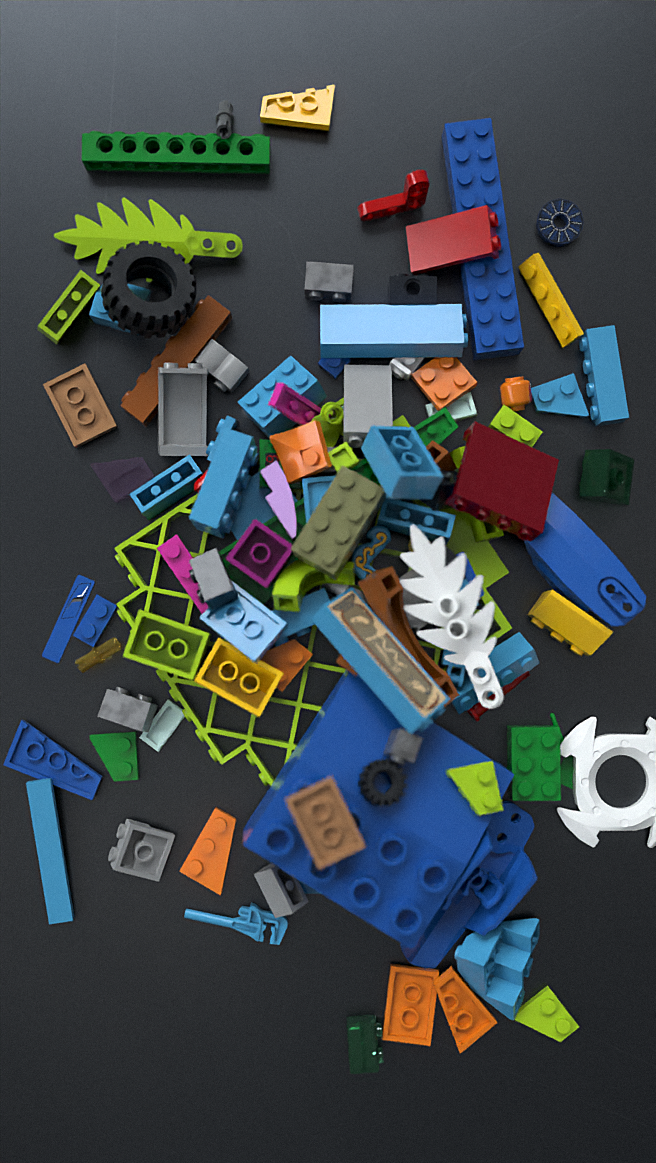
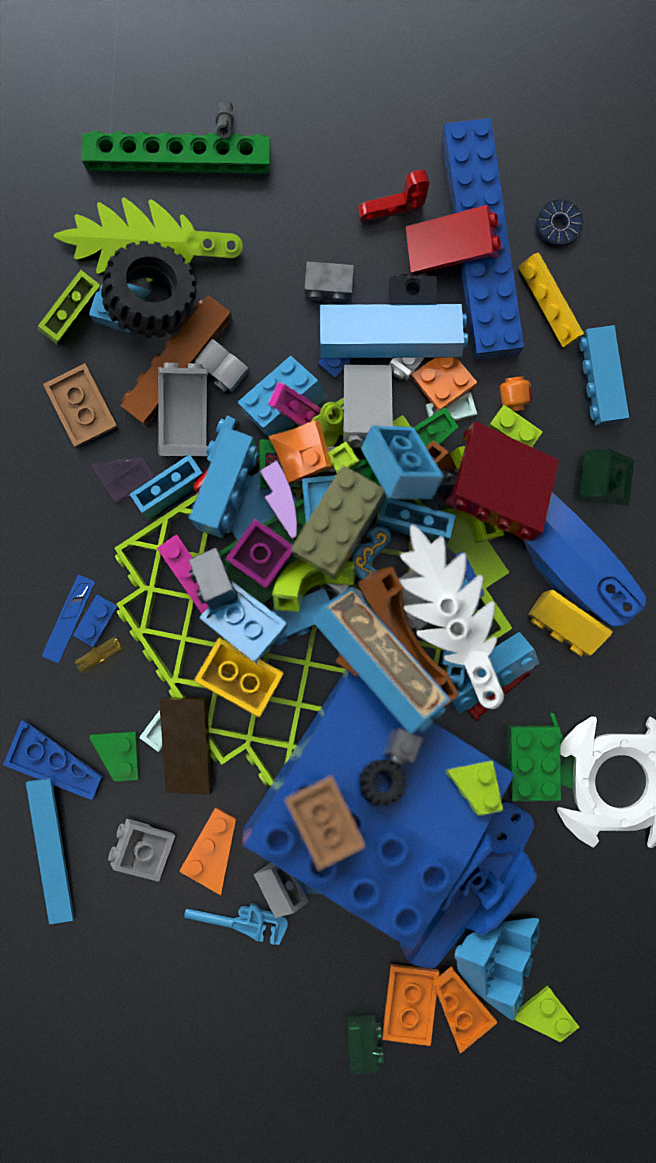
flat silver brick [97,687,158,733] -> none
lime brick [123,609,212,680] -> none
yellow wing [260,85,335,131] -> none
orange wing [260,639,313,691] -> none
dark azure wing [531,373,589,418] -> none
none -> dark brown tile [159,697,213,795]

